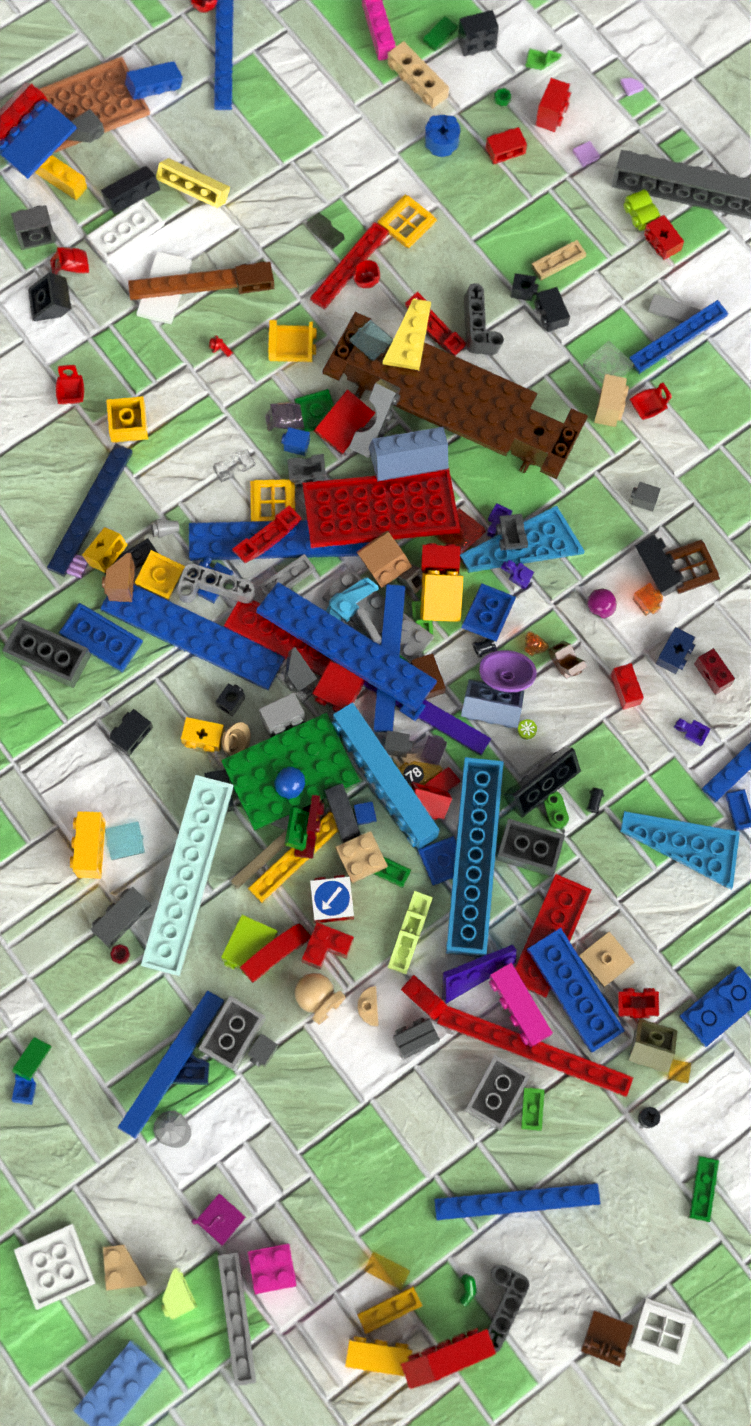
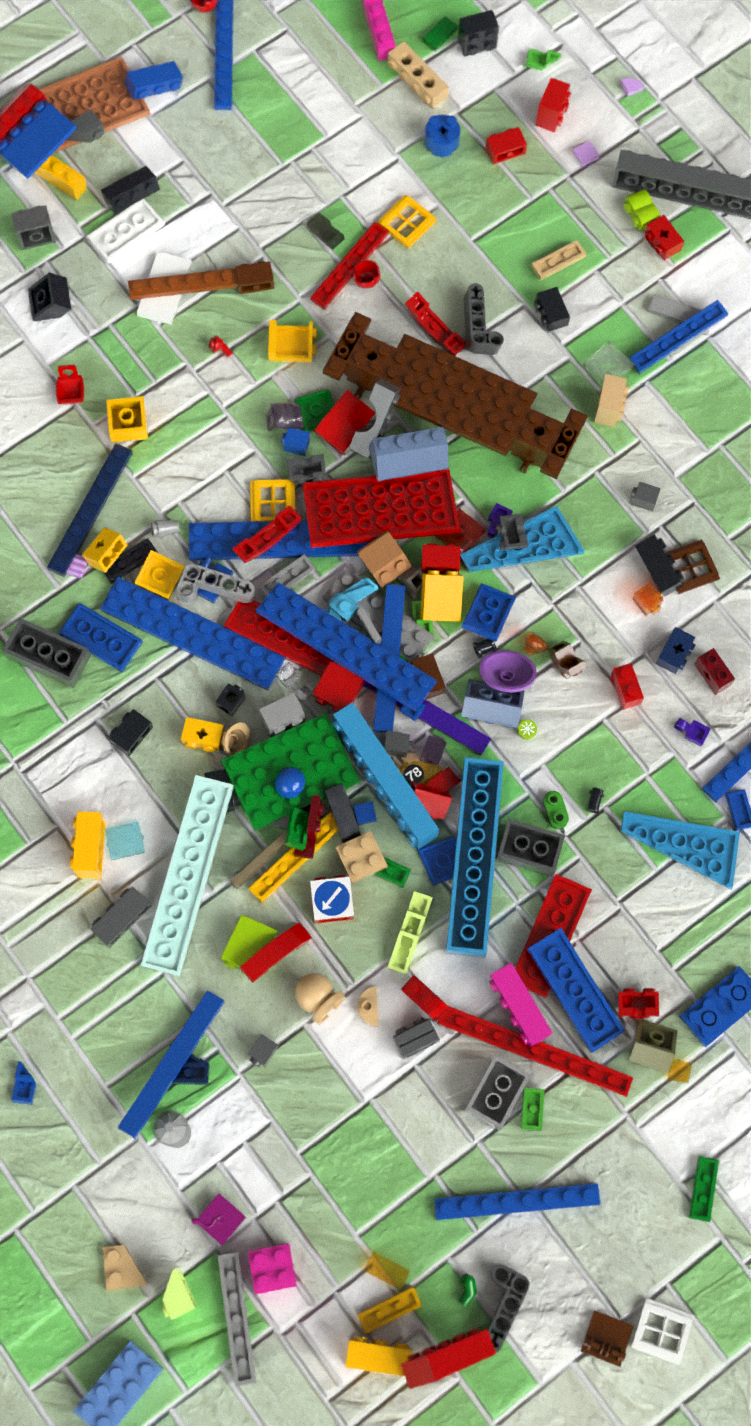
green tile [12,1037,51,1081] -> none
white plate [14,1224,96,1310] -> none
red piece [50,247,89,274] -> none
medium nougat slope [102,553,135,602] -> none
dark red tile [110,944,131,965] -> none
light yellow brick [156,158,230,208] -> none
light grey brick [199,996,266,1072] -> none
clear slope [213,449,256,482] -> none
dark grey slope [284,647,317,693] -> none
red brick [302,922,354,970] -> none
clear light blue piece [350,320,393,361] -> none
light yellow wing [383,299,431,370] -> none
dark purple wing [442,944,517,1004] -> none
green tile [494,88,511,107] -> none
dark purple plate [500,560,534,589] -> none
black slope [504,747,581,818] -> none
black brick [511,273,538,301] -> none
tan plate [579,932,635,988] -> none
magenta hair [587,588,617,618] -> none
red piece [630,382,672,420] -> none
black wheel [638,1107,661,1129] -> none

